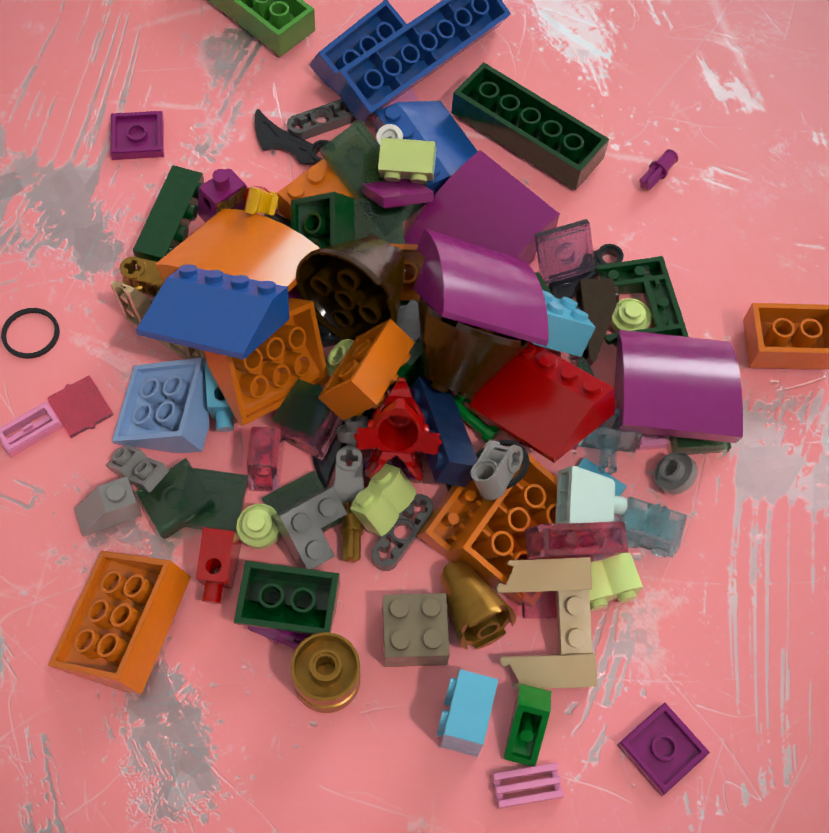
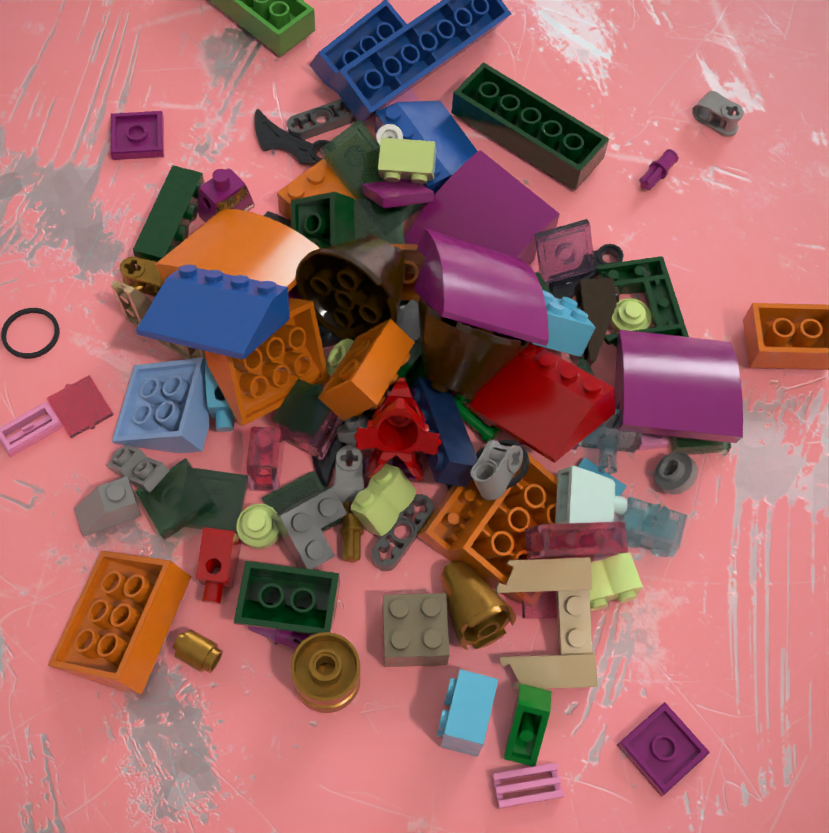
yellow piece [243,186,279,216] -> none
none -> pearl gold brick [173,629,223,673]
none -> light grey piece [692,91,744,137]

